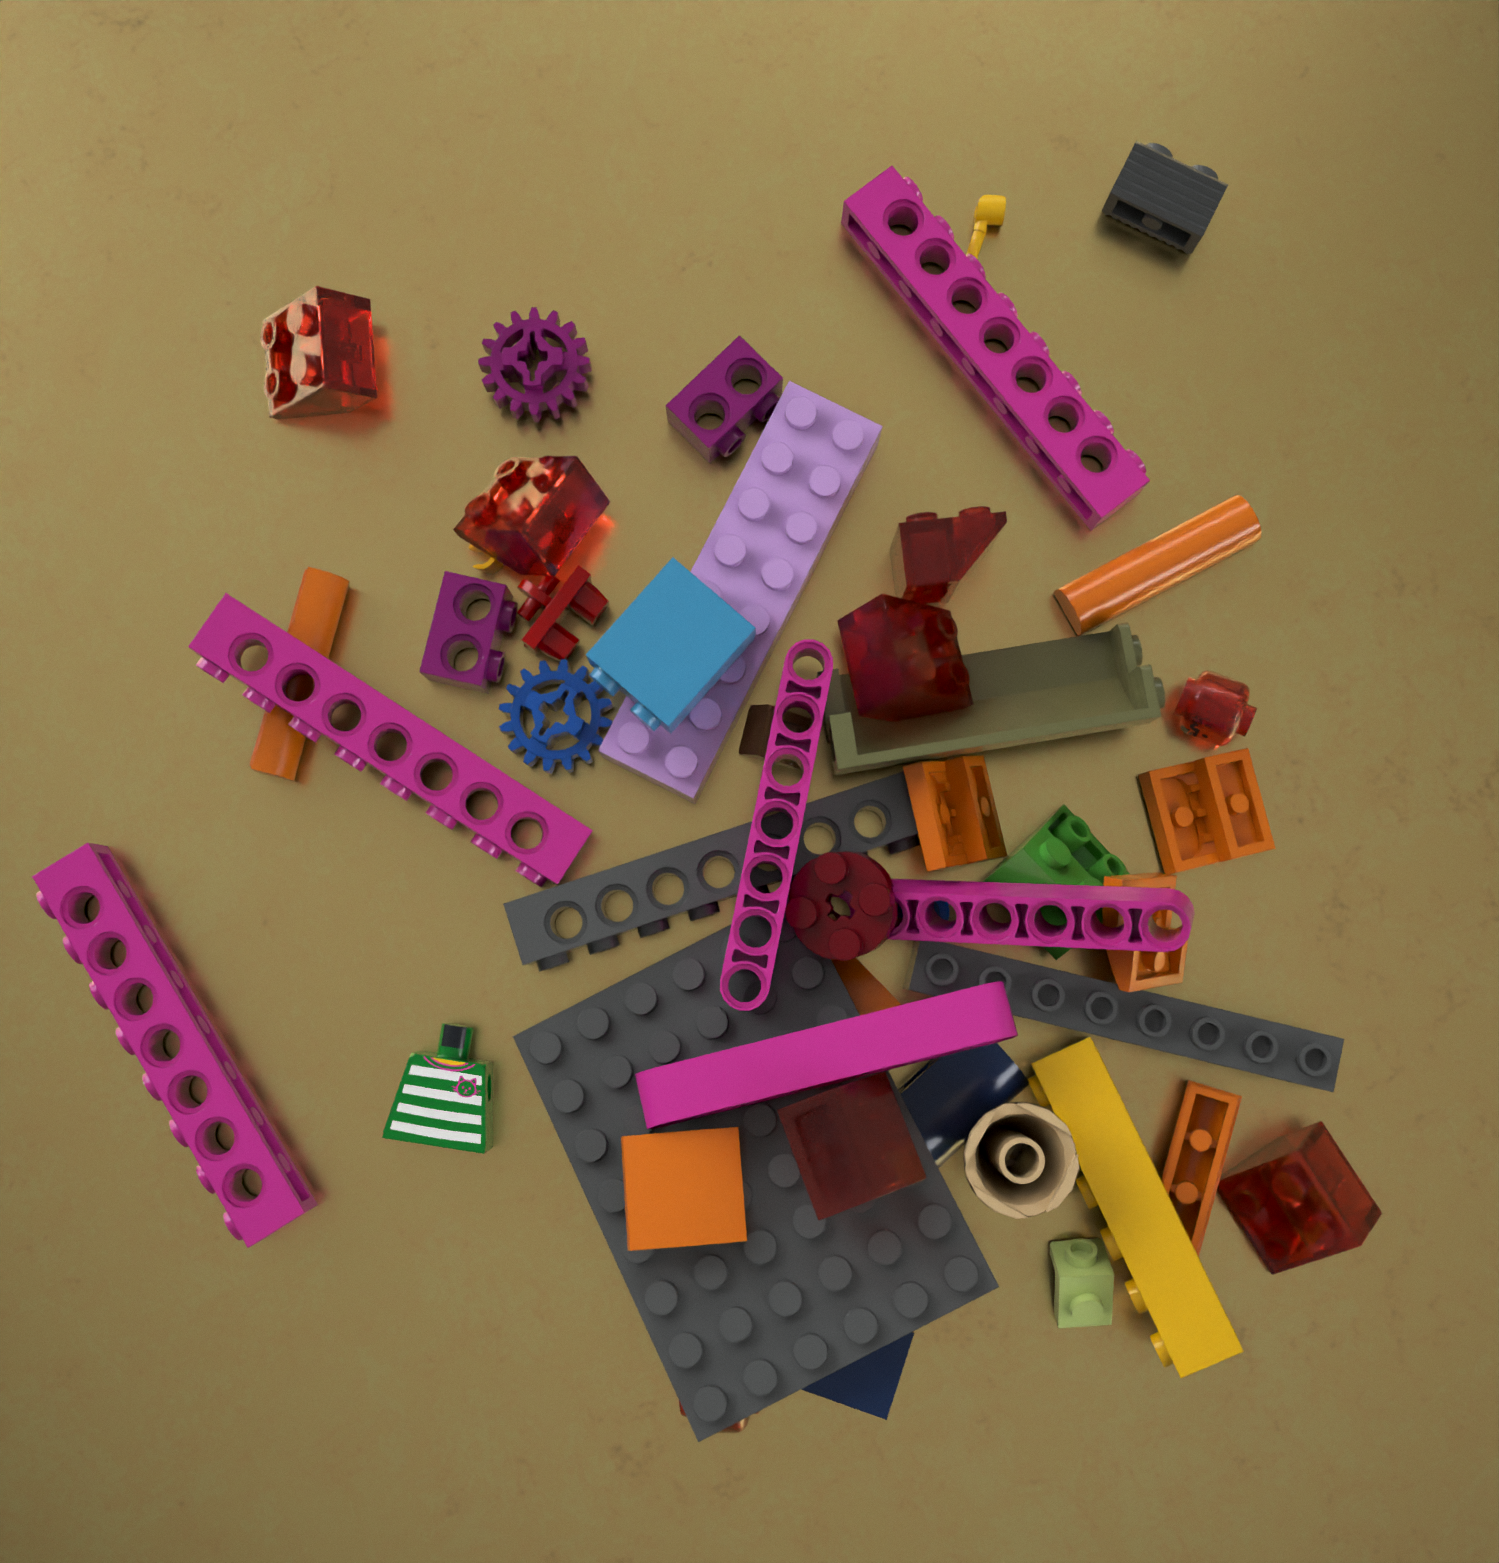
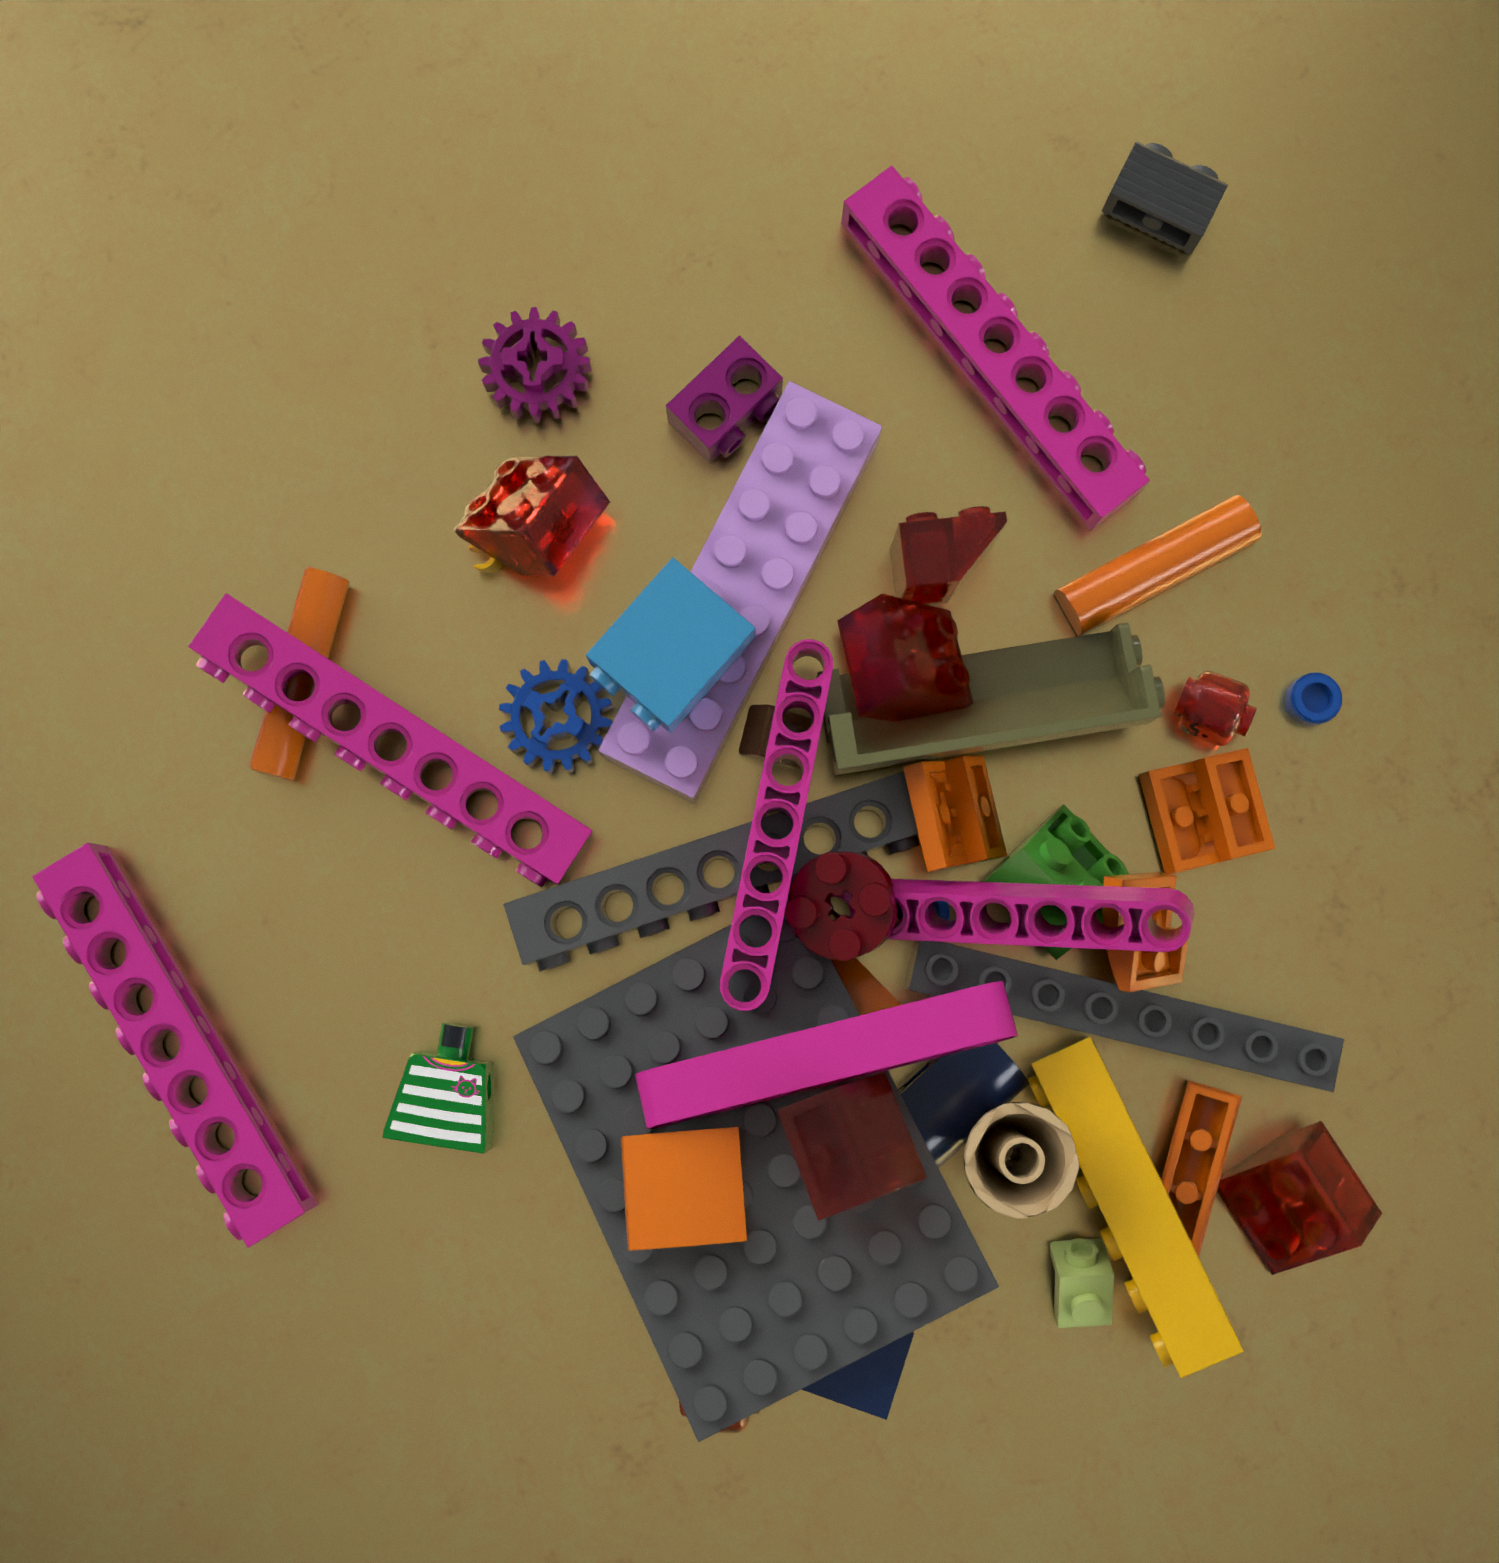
clear red slope [260,286,378,419] -> none
magenta brick [419,571,518,694] -> none
red hips [516,565,609,662] -> none
yellow hand [966,194,1006,258] -> none
none -> blue tile [1285,672,1342,726]

